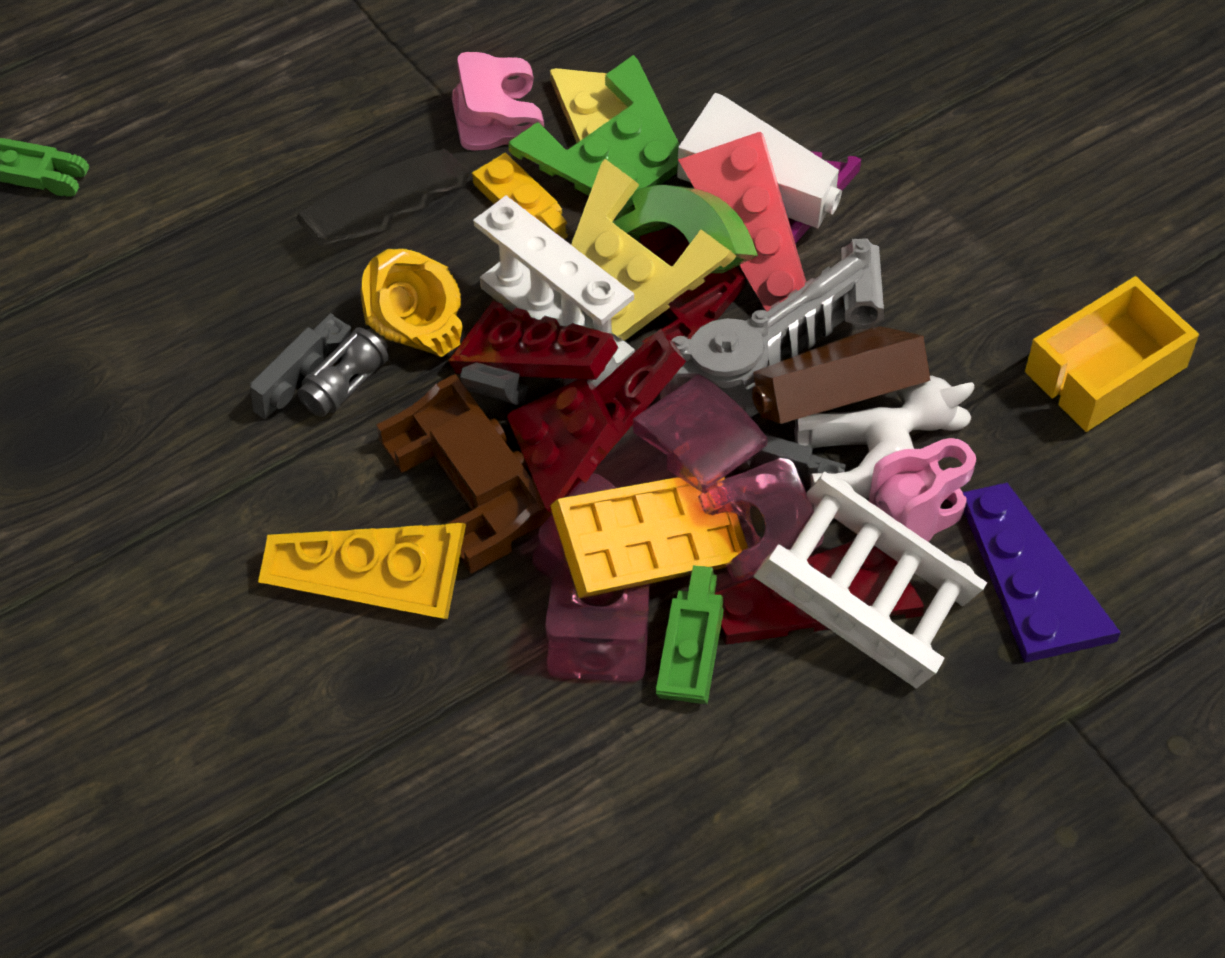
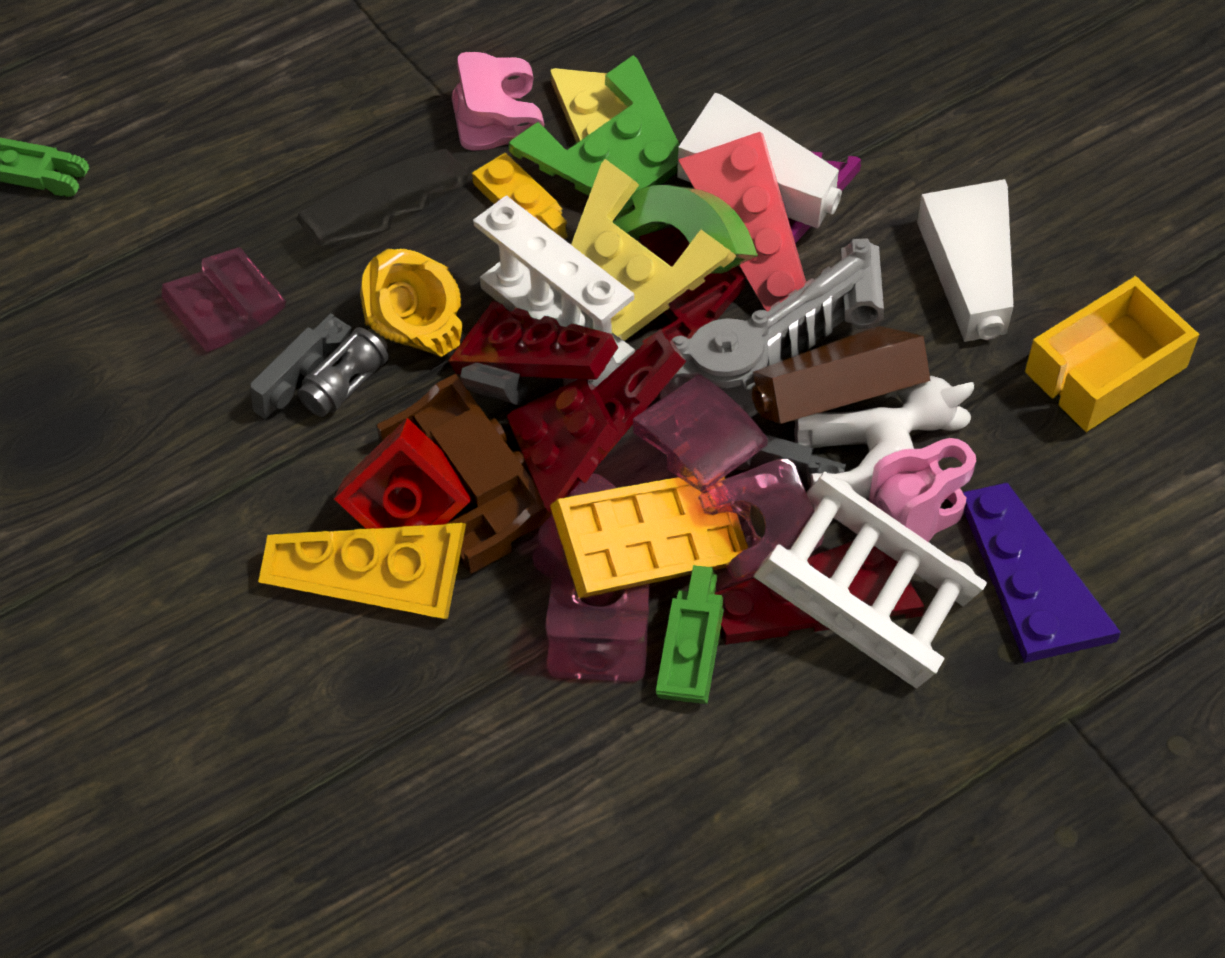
none -> clear pink slope [162,247,286,352]
none -> red slope [334,418,471,529]
none -> white slope [917,179,1014,342]

